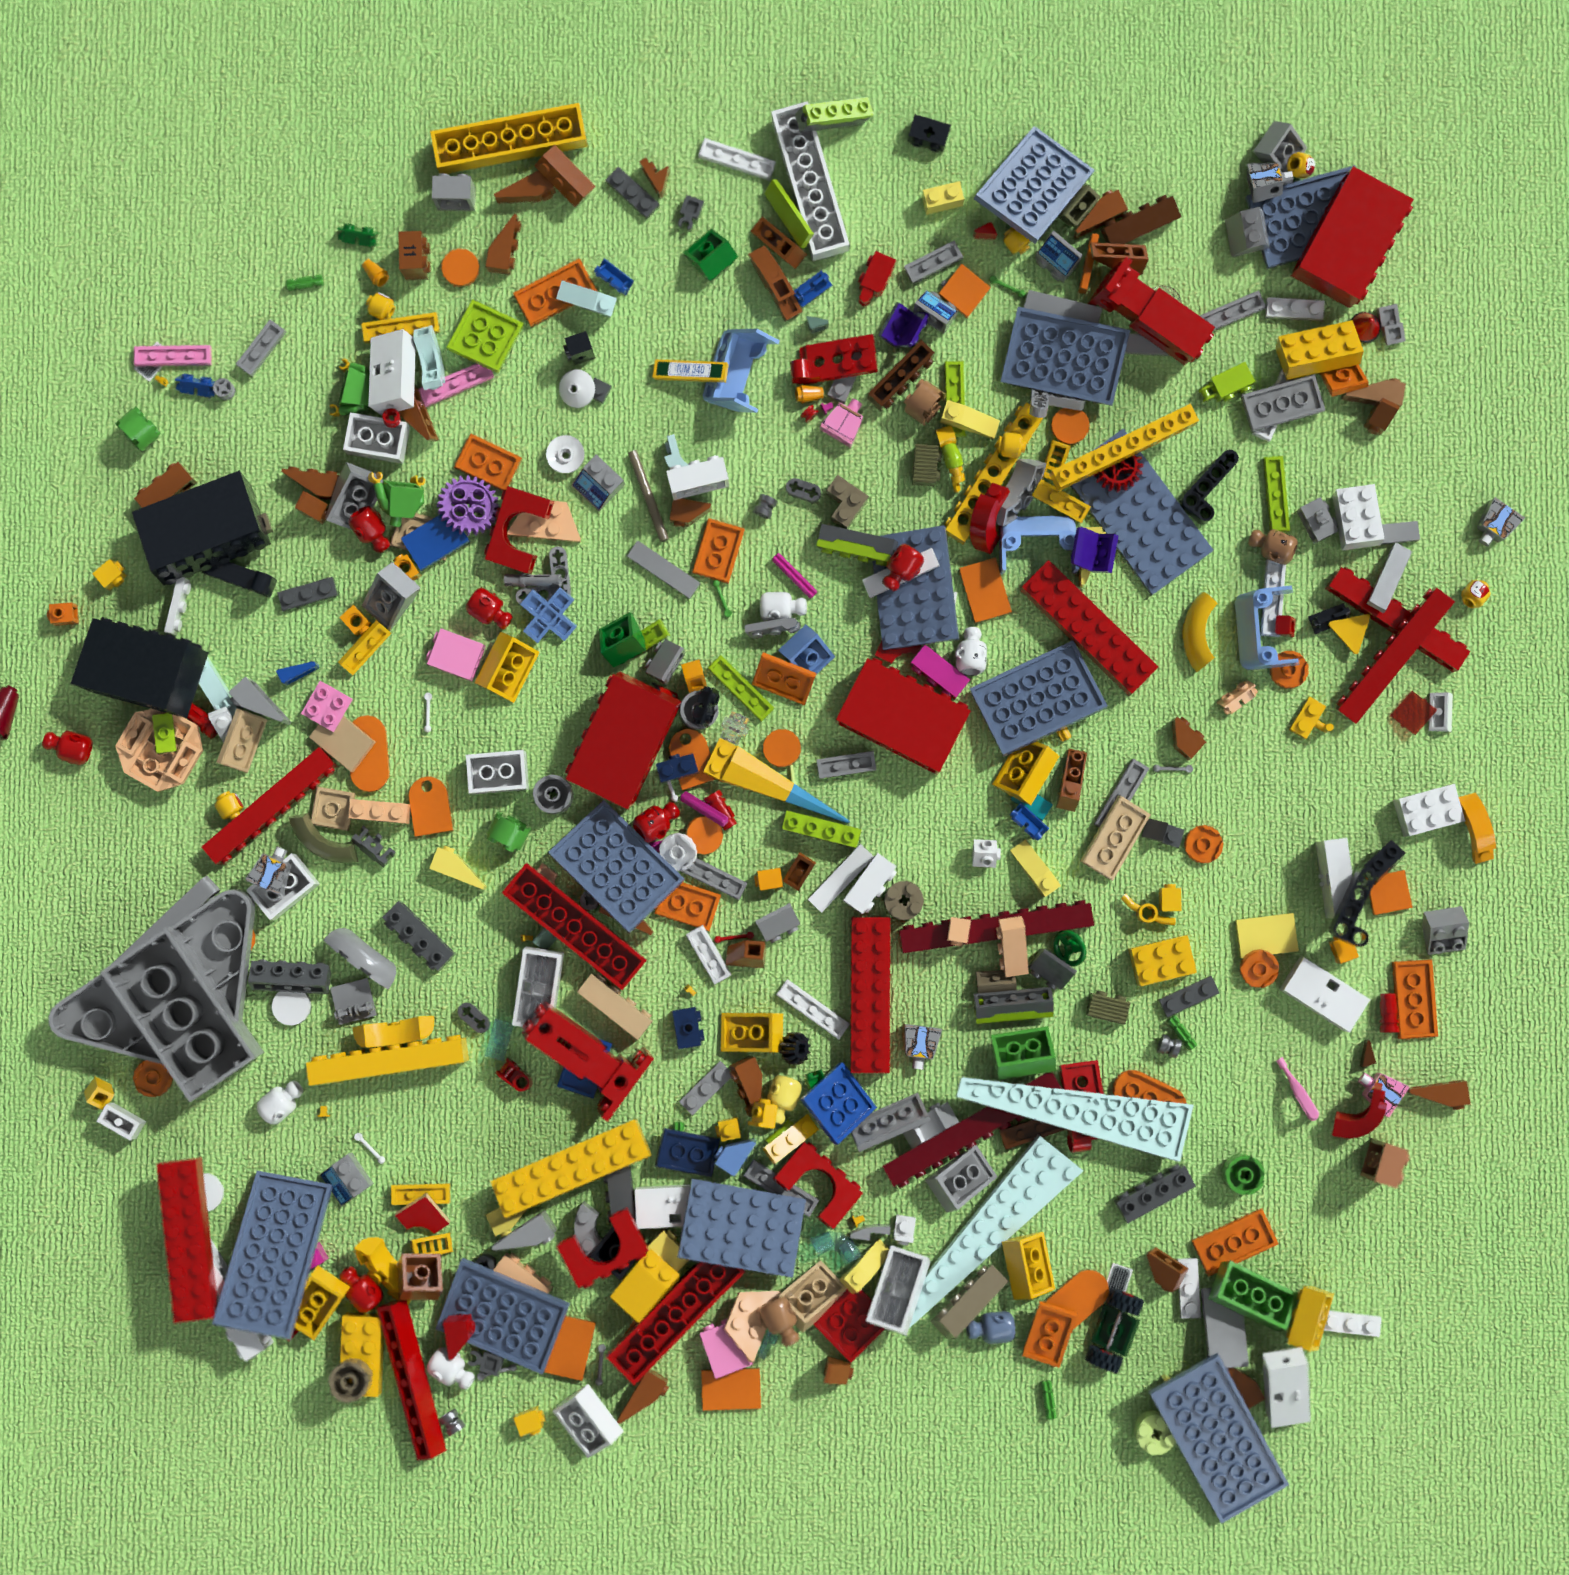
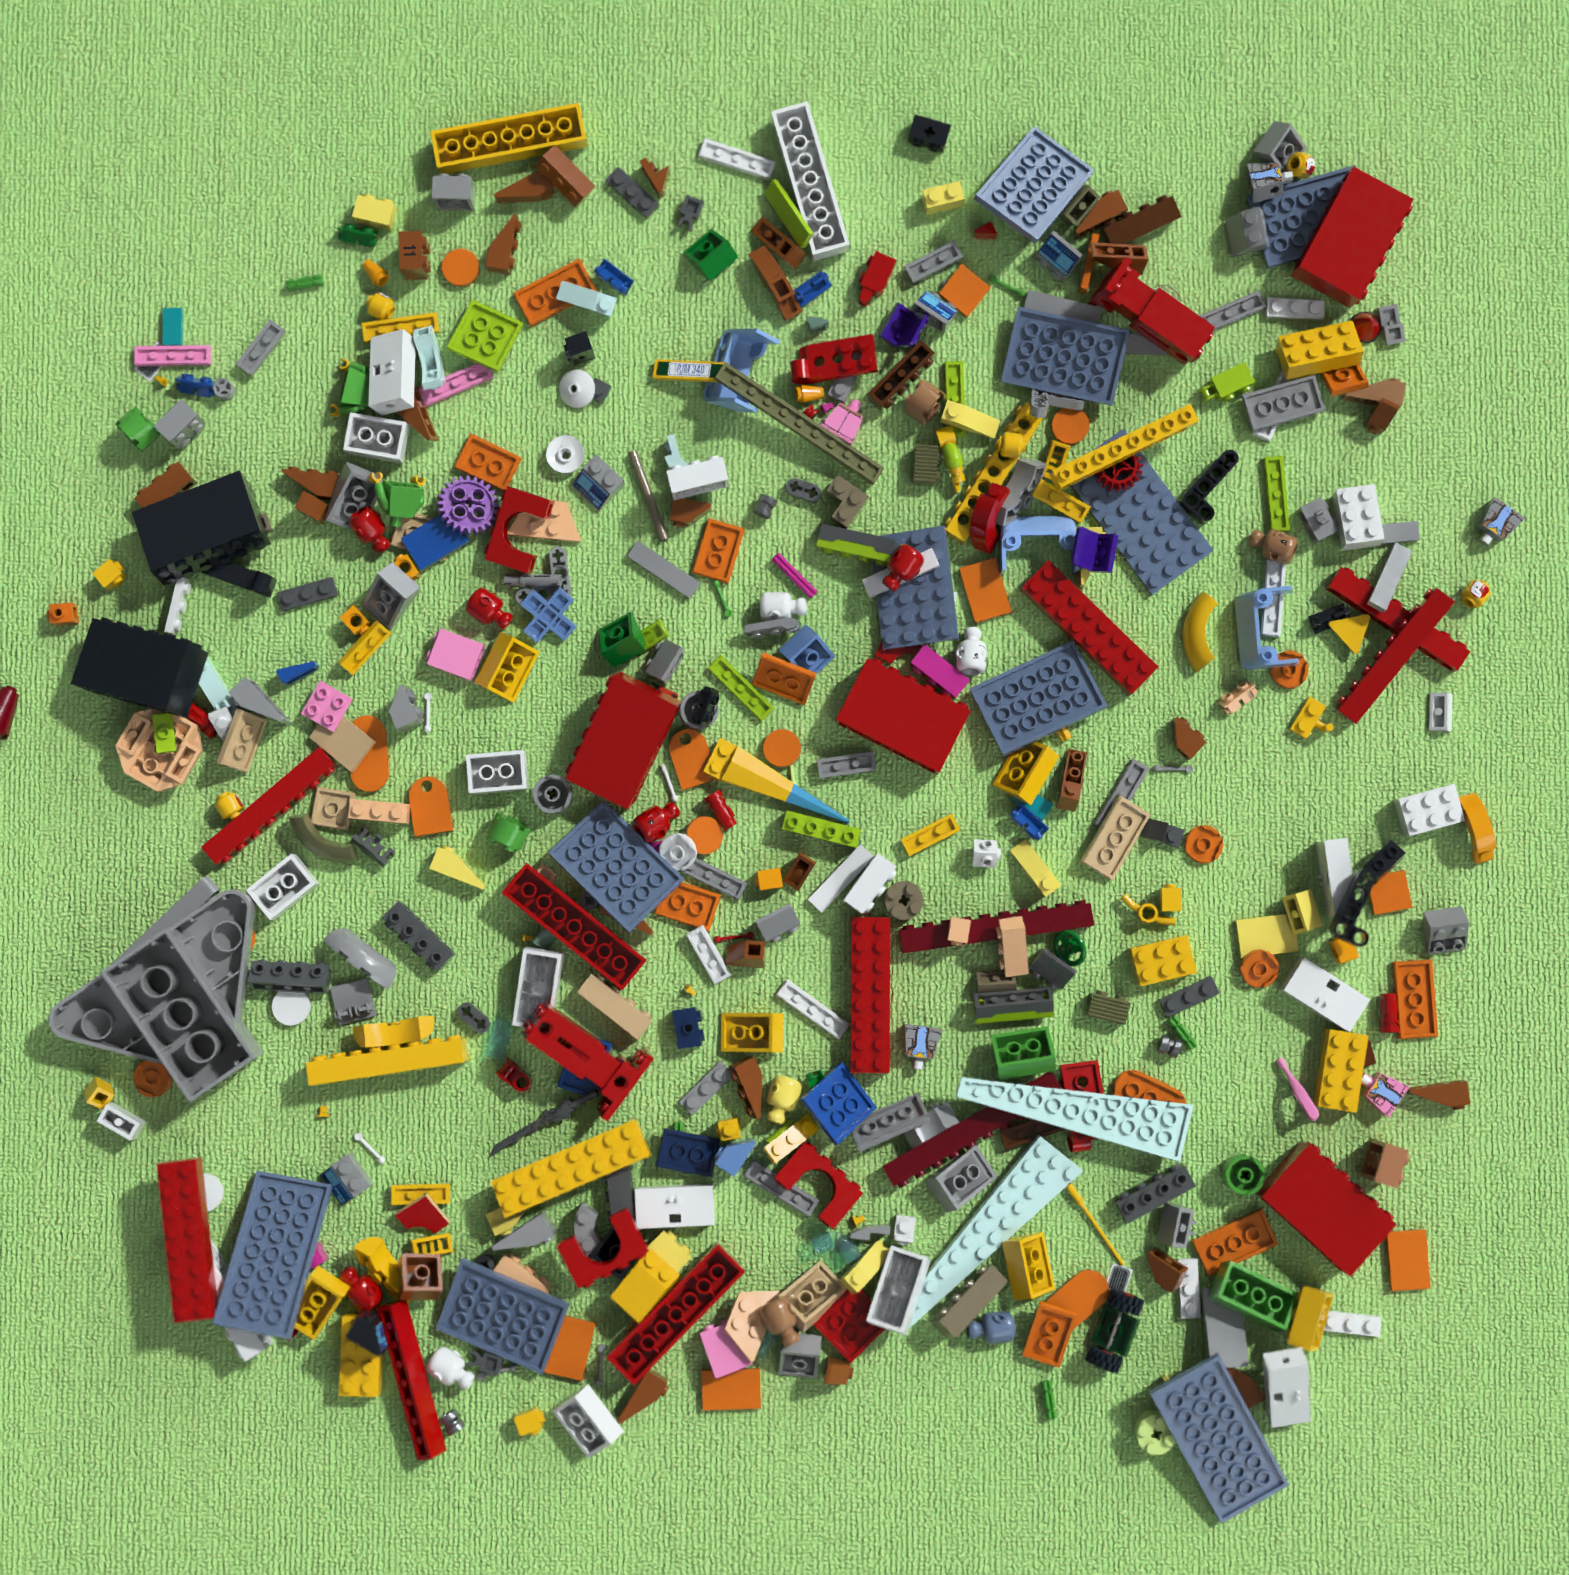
red piece [42,731,93,765] -> none
torso [245,846,291,895] -> none
white piece [257,1081,303,1125] -> none
dark tan brick [329,1358,373,1403] -> none
red bush [382,408,401,428] -> none
red slope [443,1314,475,1360] -> none
dark blue brick [656,753,699,784] -> none
sand blue plate [677,1179,806,1278] -> none
dark pink axle [680,791,728,827] -> none
light orange brick [681,659,707,693] -> none
clear brick [720,711,750,745] -> none
yellow brick [748,1099,778,1129] -> none
black gear [779,1032,811,1065] -> none
lime piece [795,97,874,133] -> none
yellow head [1003,227,1031,254] -> none
red slope [1275,615,1296,637] -> none
red arch [1332,1082,1387,1138] -> none
clear red piece [1390,691,1437,736] -> none
none -> light grey brick [154,399,206,450]
none -> teal tile [163,308,183,346]
none -> black slope [345,1310,388,1357]
none -> light yellow brick [352,194,397,231]
none -> light grey slope [389,685,424,732]
none -> dark grey sword [490,1089,599,1157]
none -> olive plate [714,362,884,484]
none -> light grey slope [778,1334,822,1378]
none -> yellow plate [900,813,960,856]
none -> yellow piece [1065,1183,1125,1266]
none -> light grey brick [1157,1203,1197,1248]
none -> red brick [1255,1141,1397,1277]
none -> light yellow brick [1282,889,1323,934]
none -> yellow brick [1313,1028,1369,1113]
none -> orange tile [1386,1229,1431,1291]

